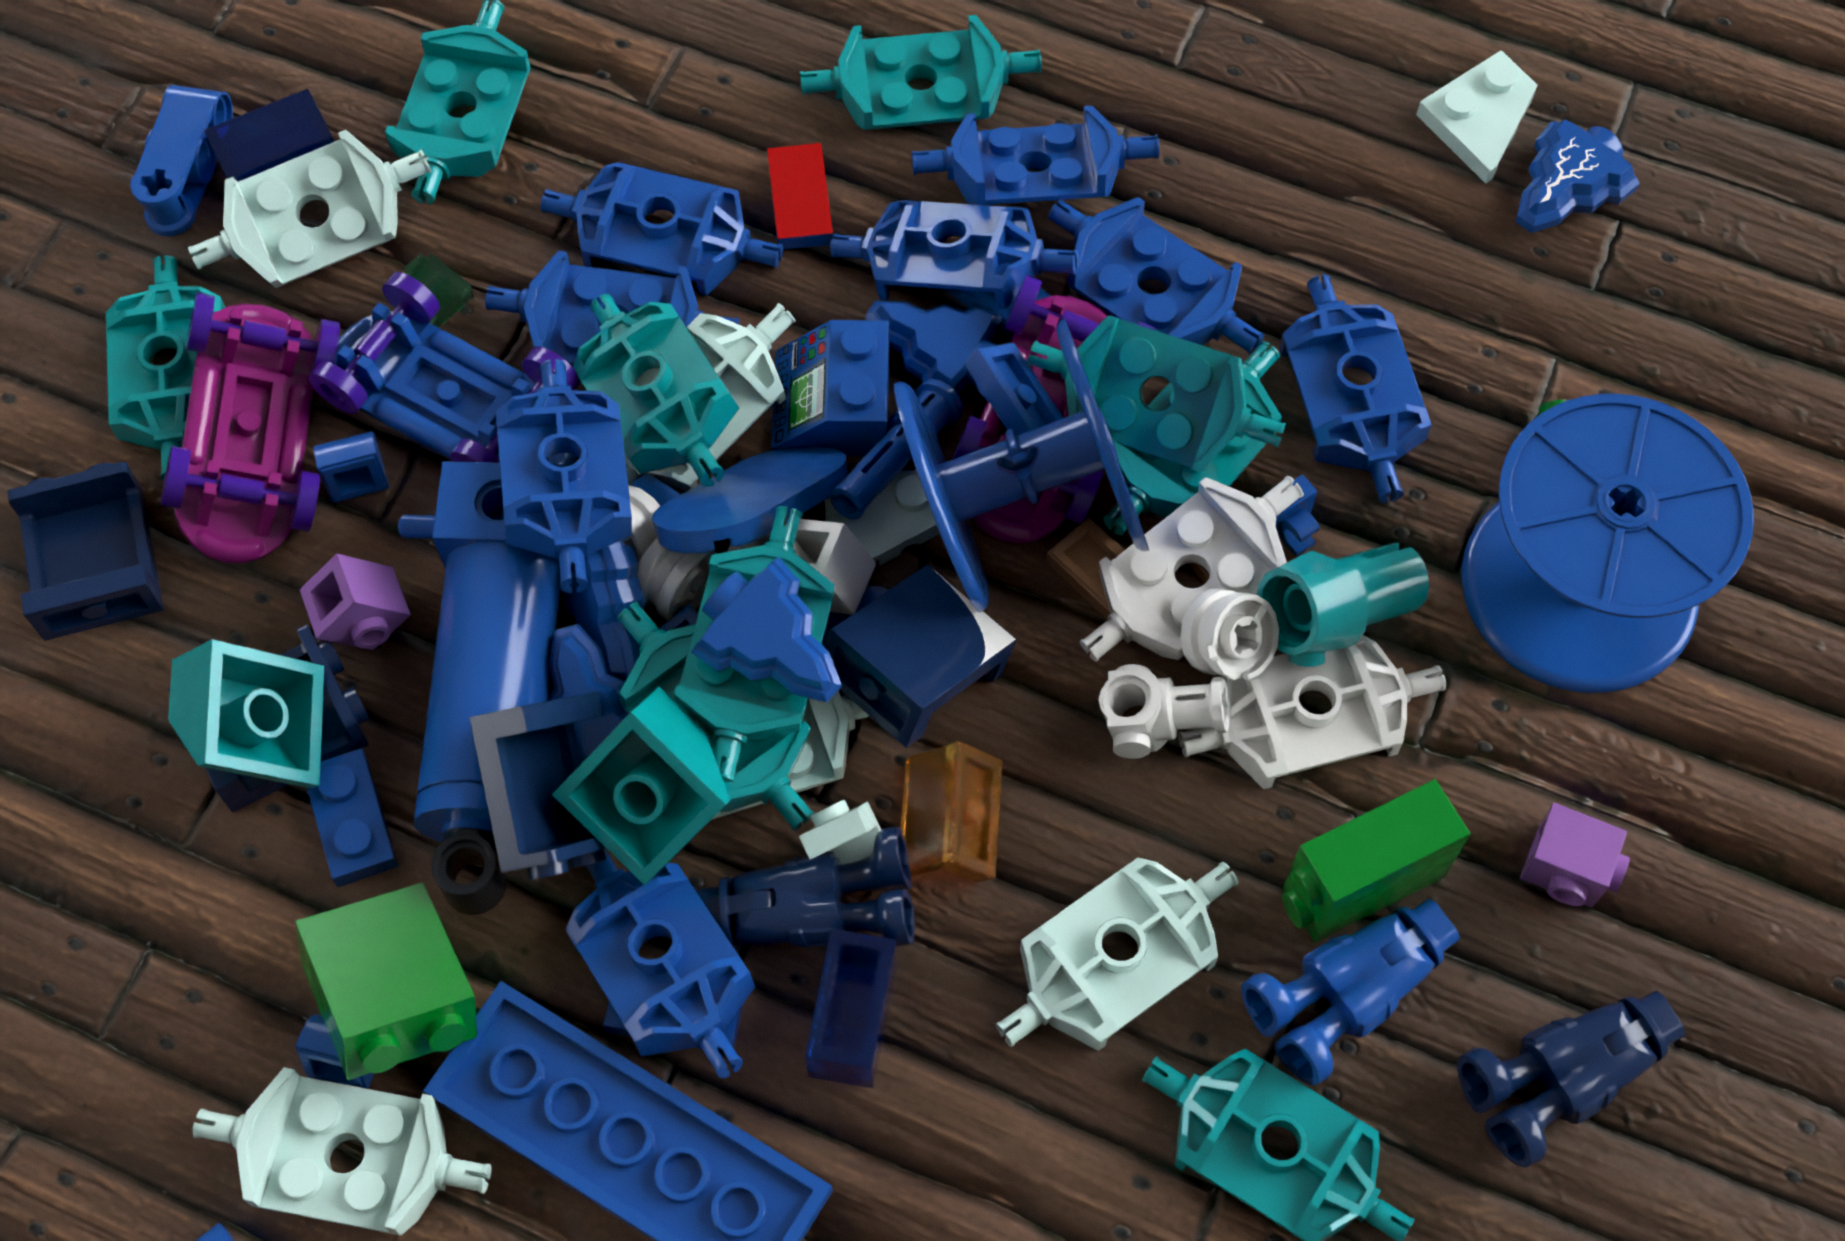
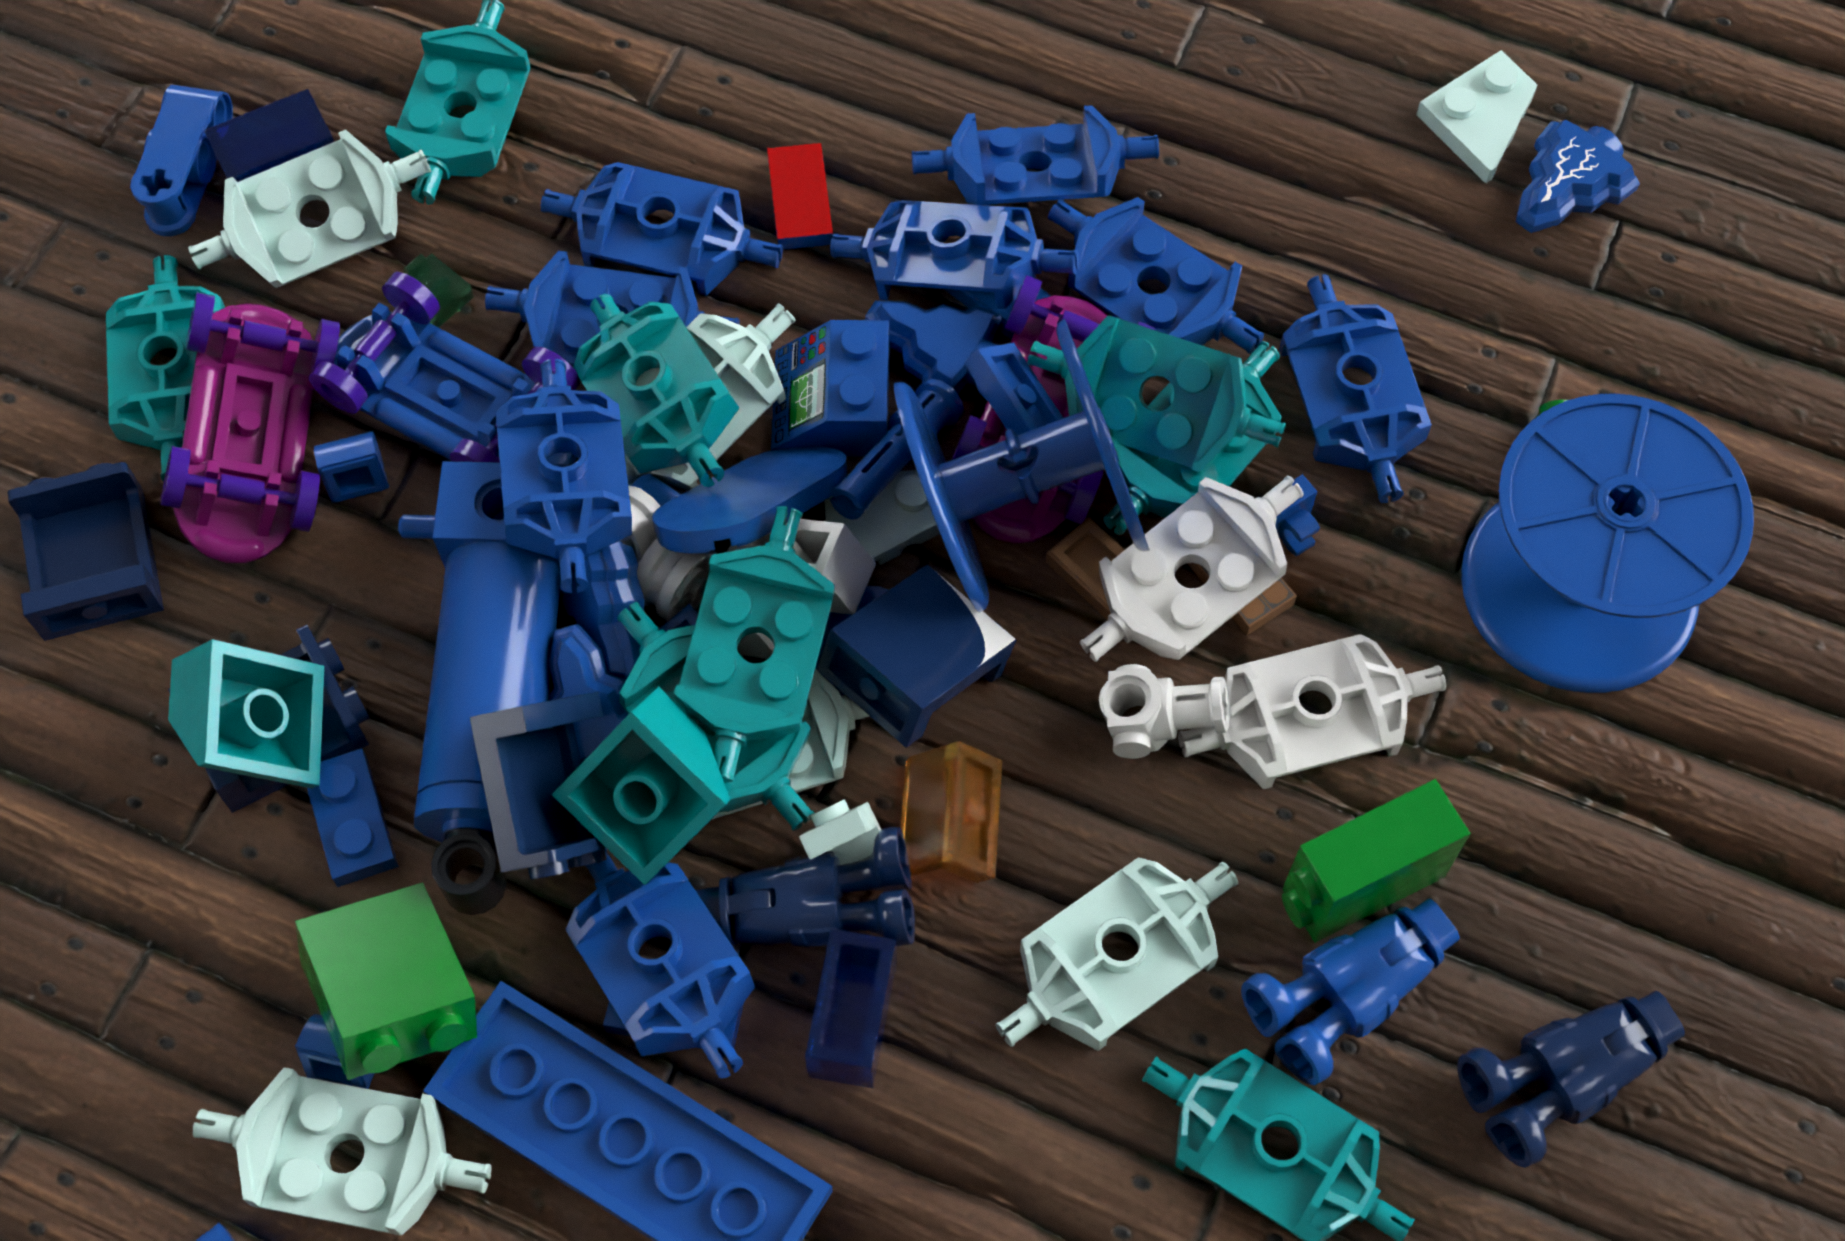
medium lavender brick [300,553,411,650] -> none
blue rock [691,557,842,703] -> none
teal plate [800,15,1042,130] -> none
white wheel [1180,589,1279,680] -> none
teal piece [1256,543,1429,667] -> none
medium lavender brick [1520,802,1630,908] -> none

